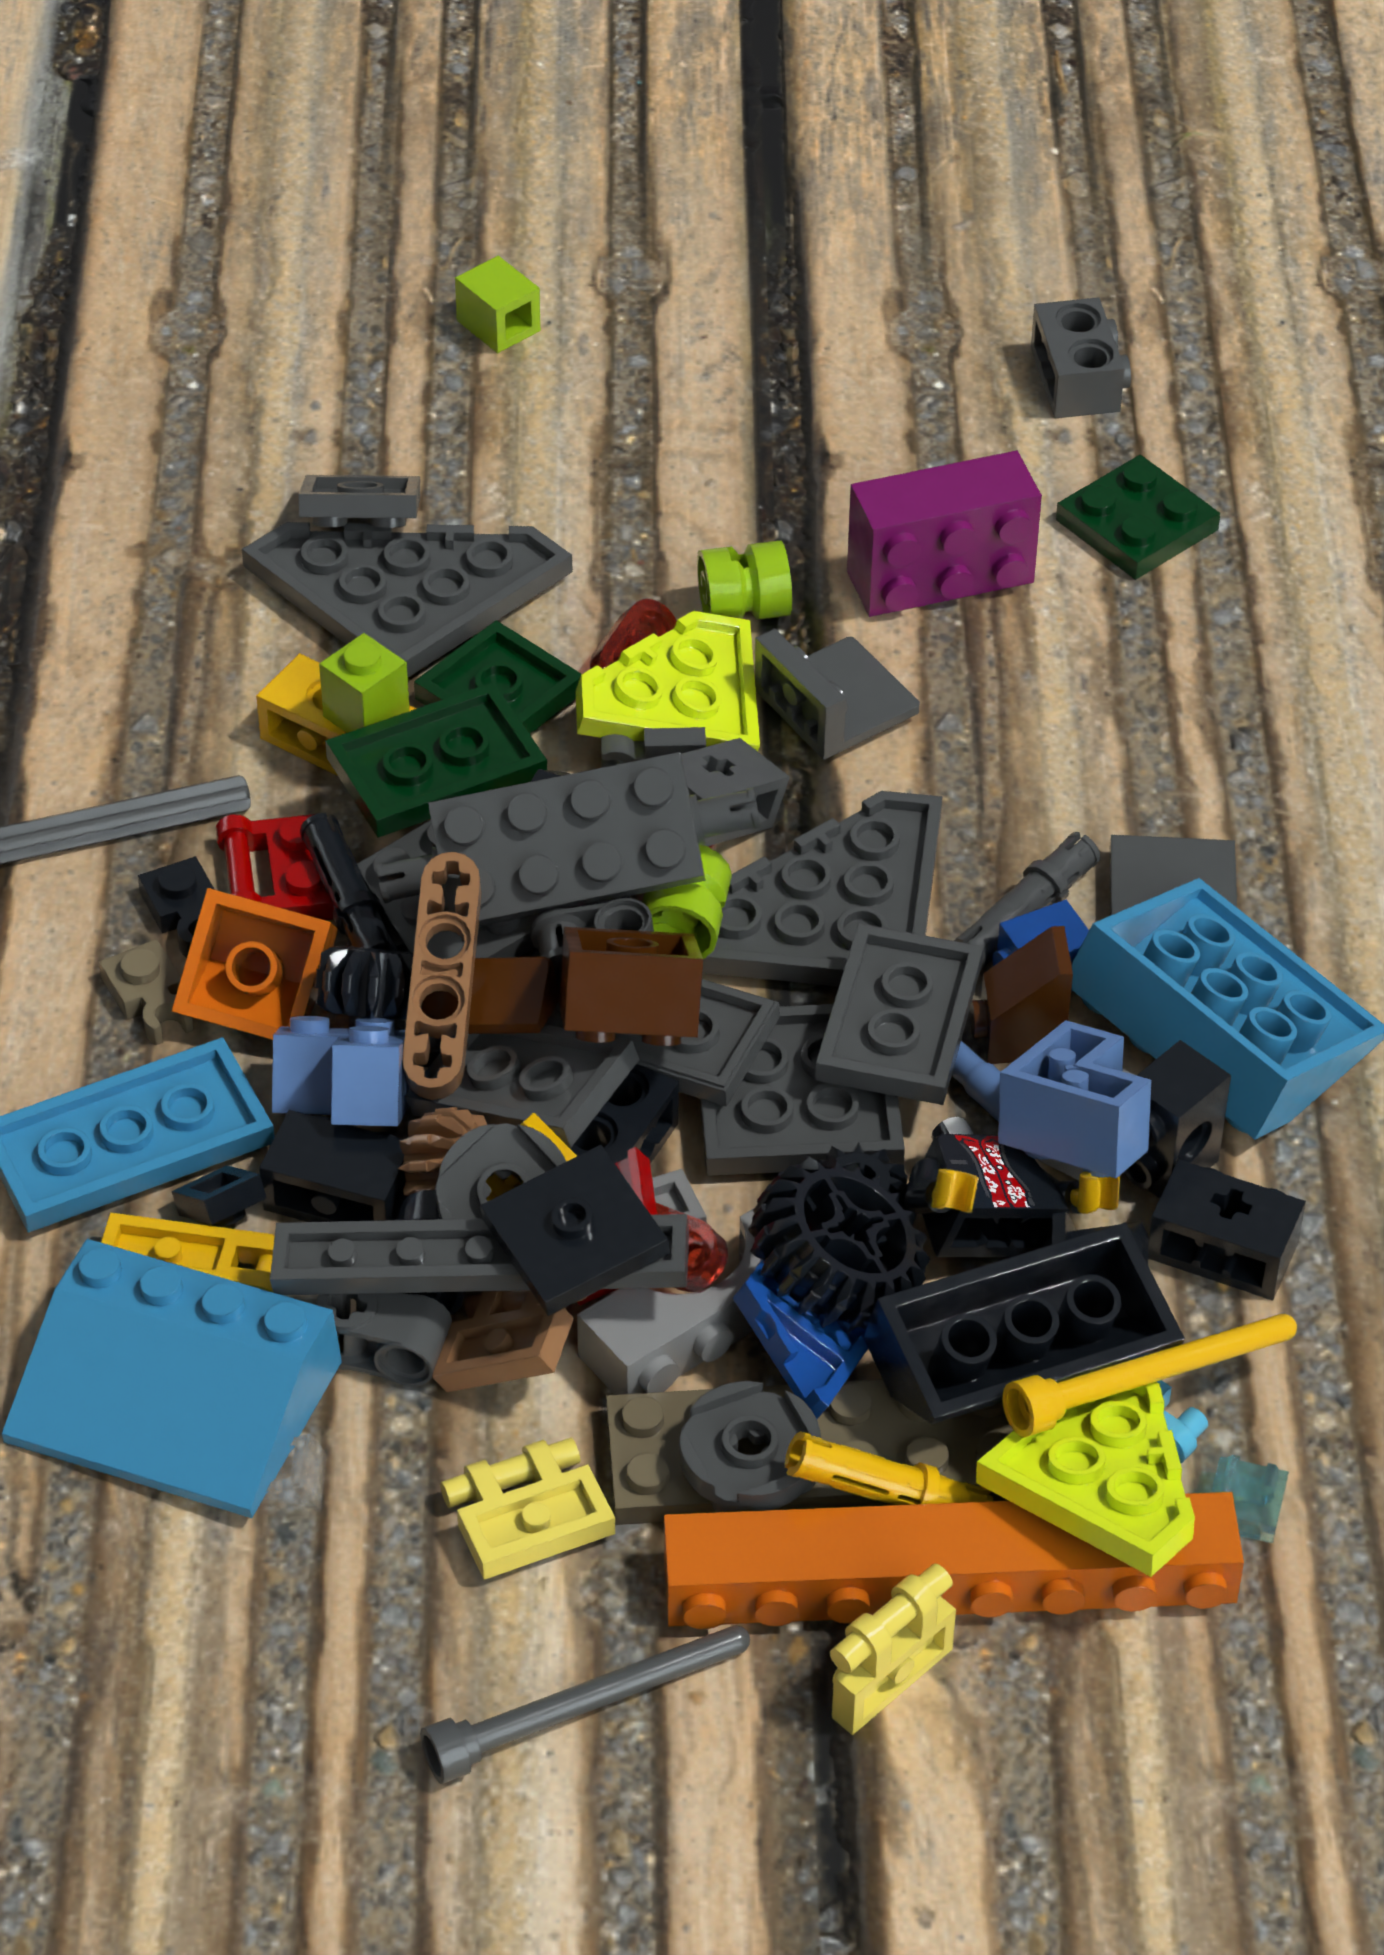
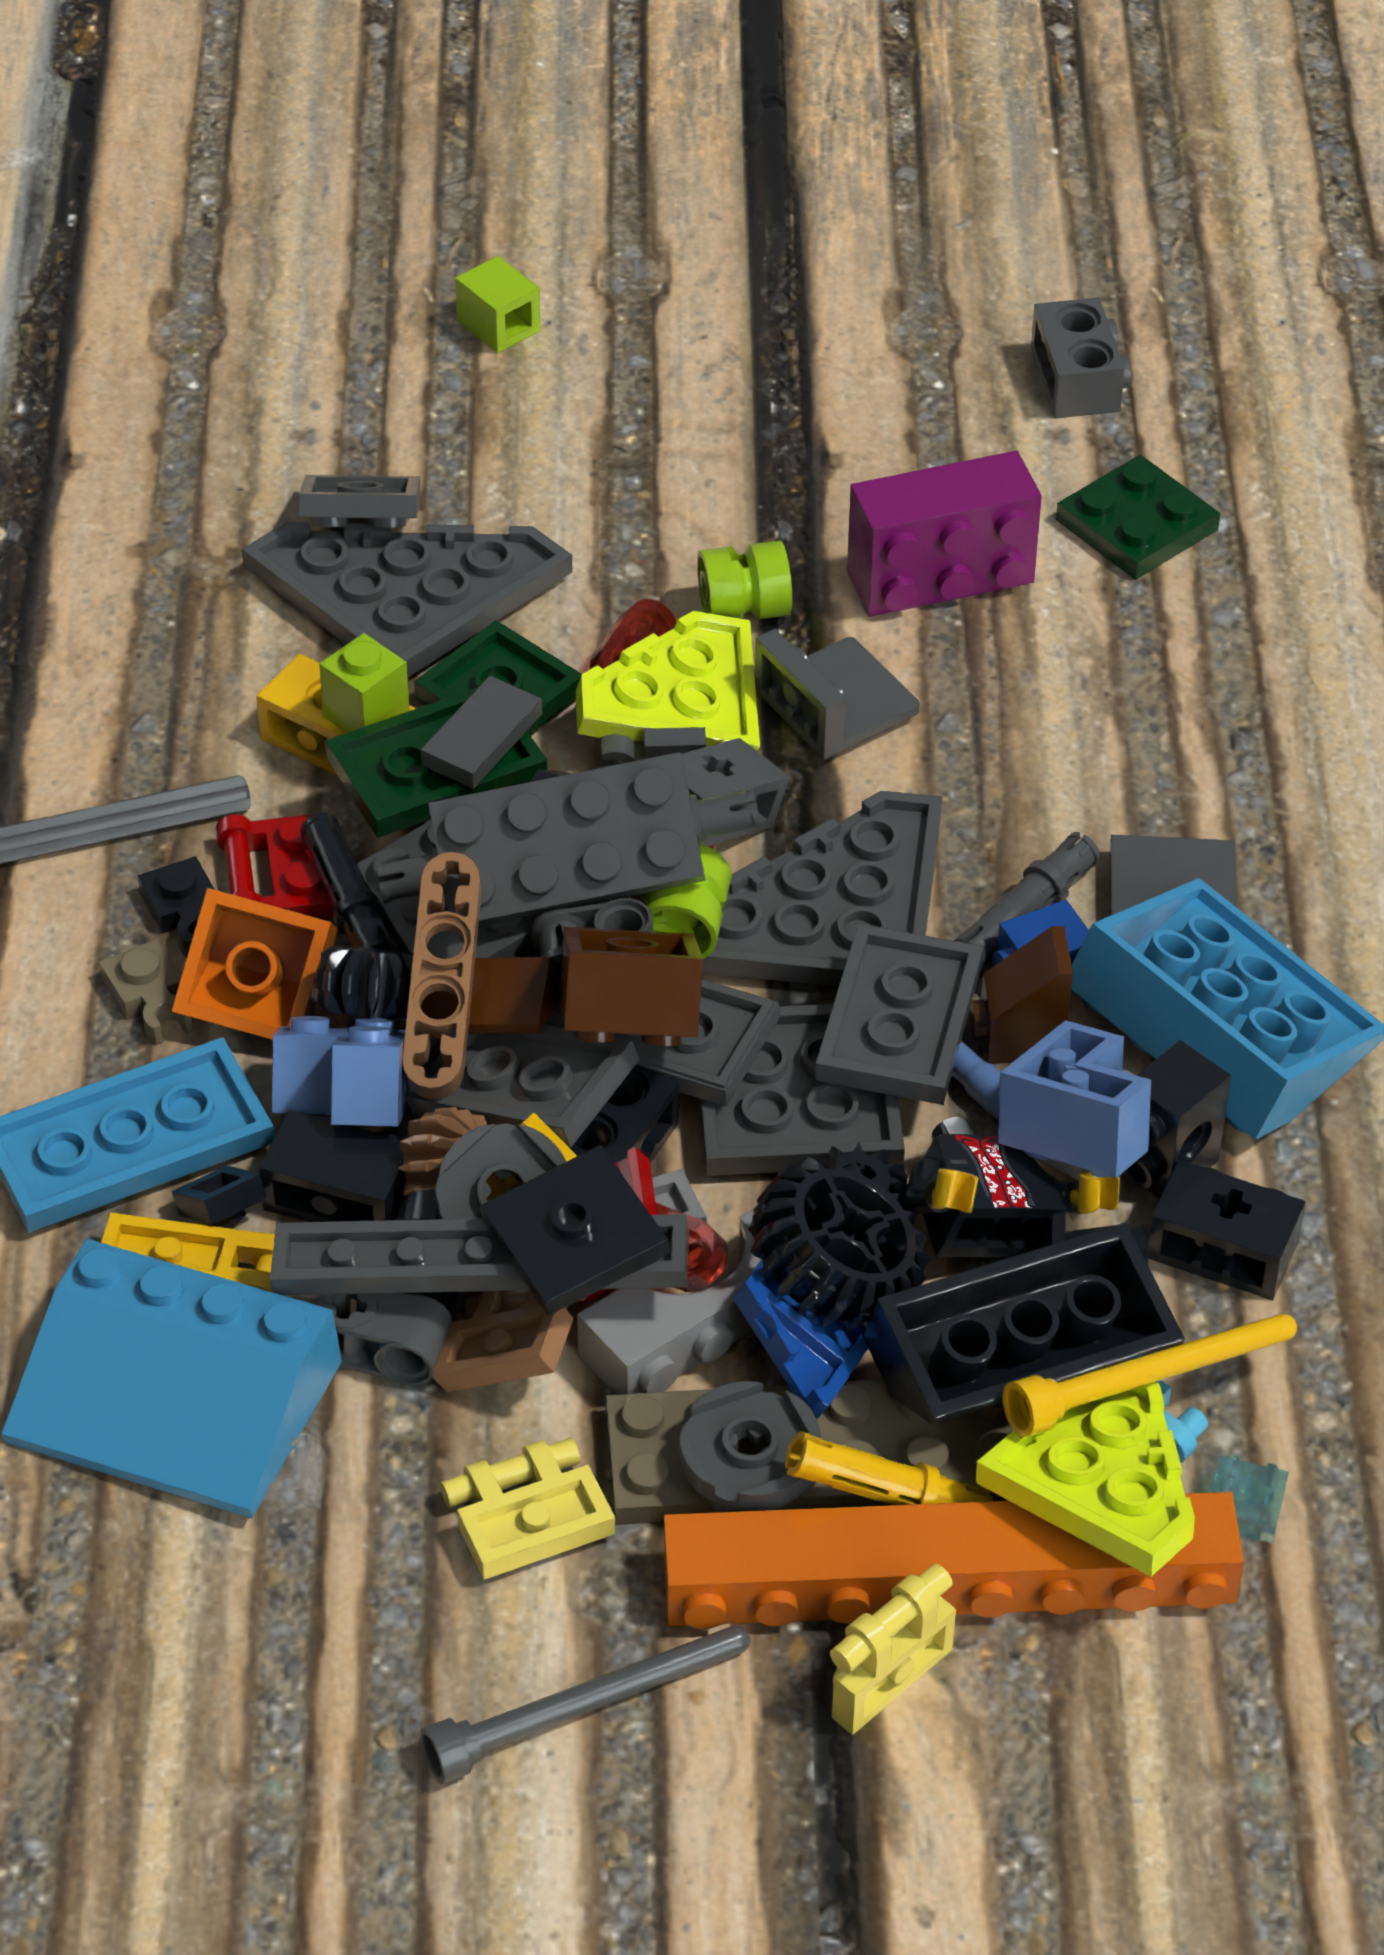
none -> dark grey tile [421,676,542,789]

